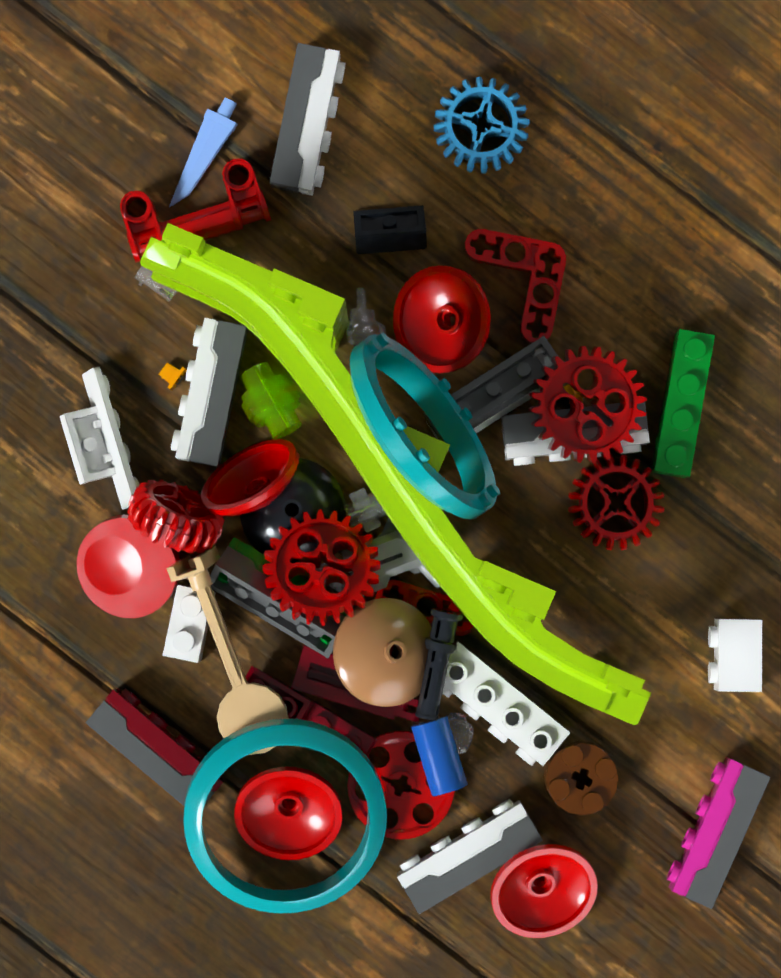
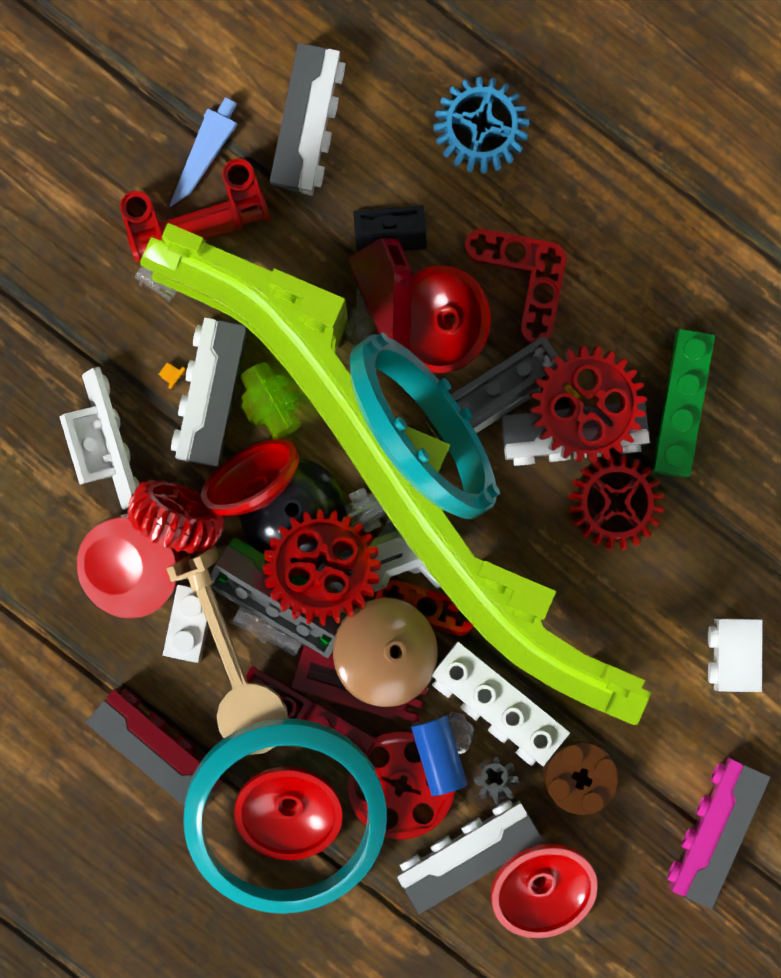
black pin [415,608,463,720] -> none
none -> clear pin [232,606,302,656]
none -> dark red slope [348,238,412,351]
none -> dark grey gear [474,757,520,805]

